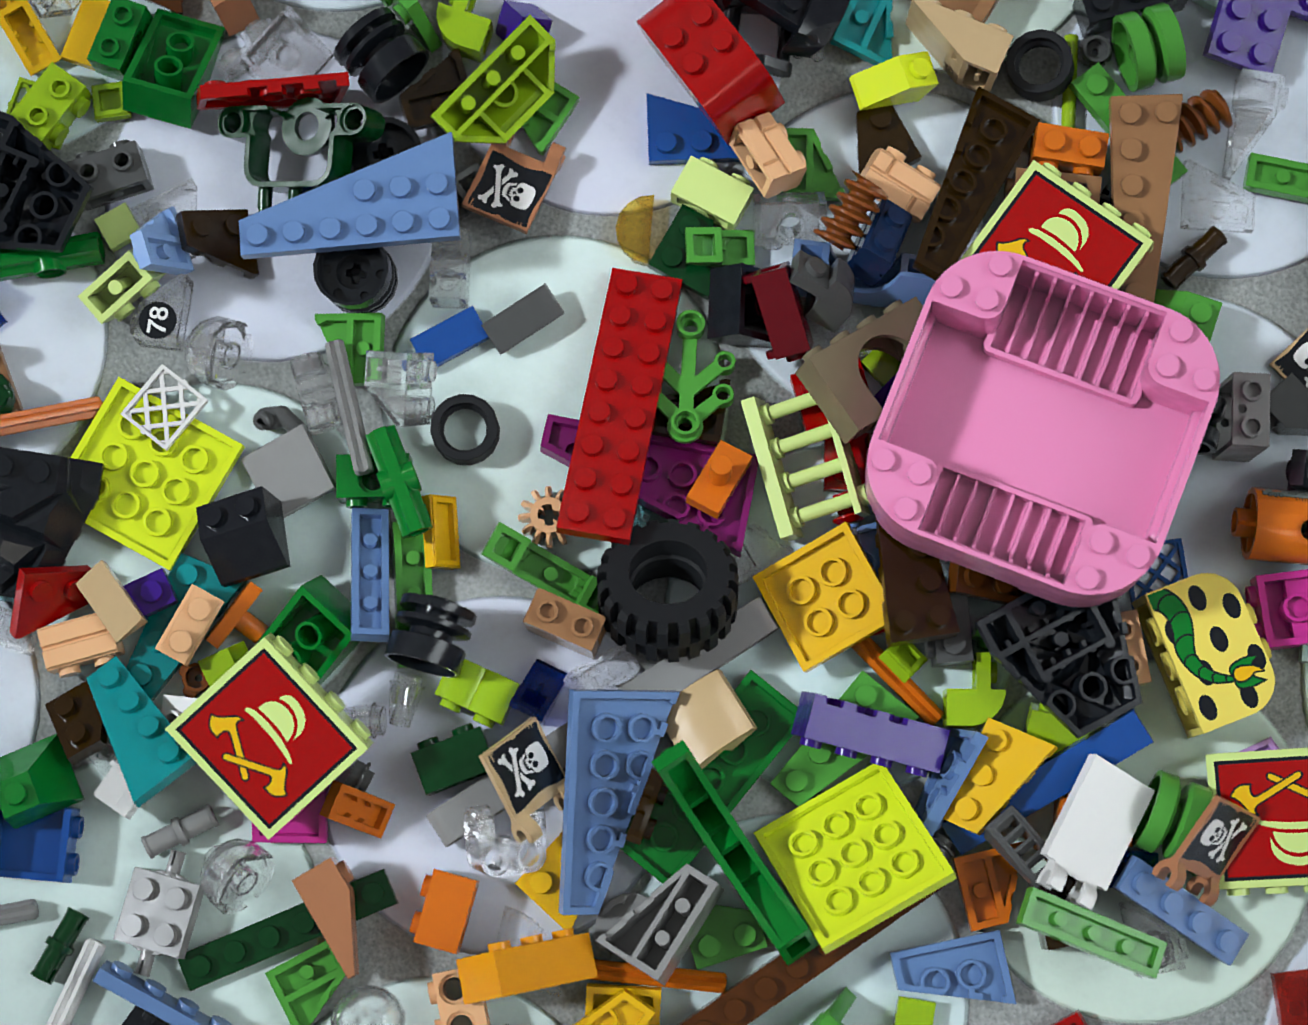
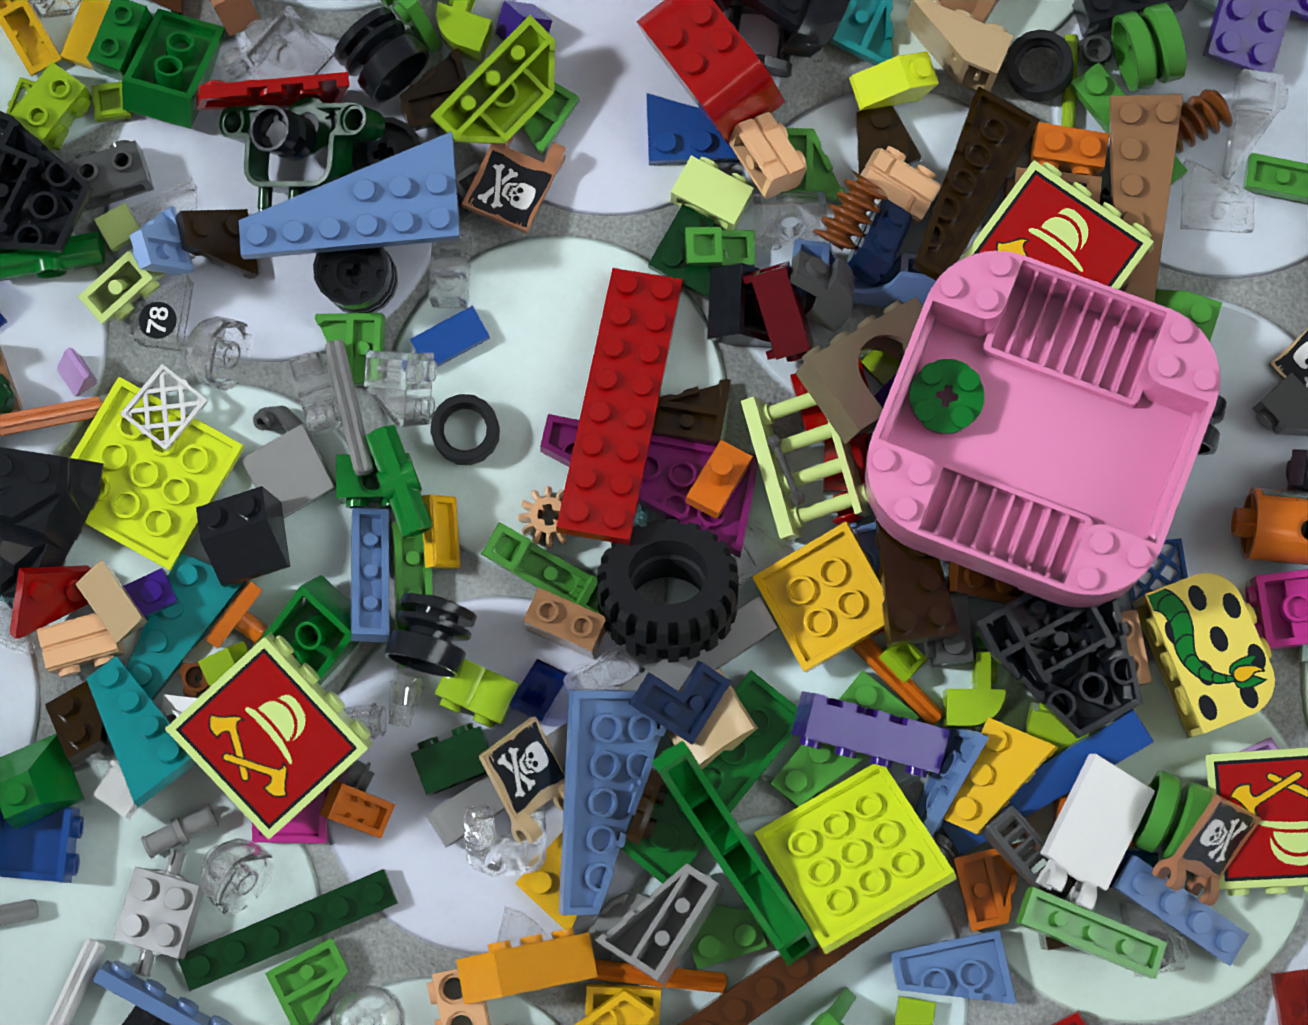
dark green pin [30,907,89,985] -> none
light nougat brick [155,584,224,667] -> none
nougat slope [292,857,359,979] -> none
orange brick [410,869,480,954] -> none
dark grey slope [481,283,565,355] -> none
clear yellow tile [616,195,654,267] -> none
bright green plant [657,310,736,444] -> none
dark brown pin [1160,226,1228,290] -> none
light grey window [1212,372,1271,462] -> none
none -> lavender slope [57,347,98,397]
none -> black wheel [249,105,317,161]
none -> dark blue plate [629,660,732,745]
none -> dark grey hinge [767,434,805,506]
none -> green plate [910,359,985,434]

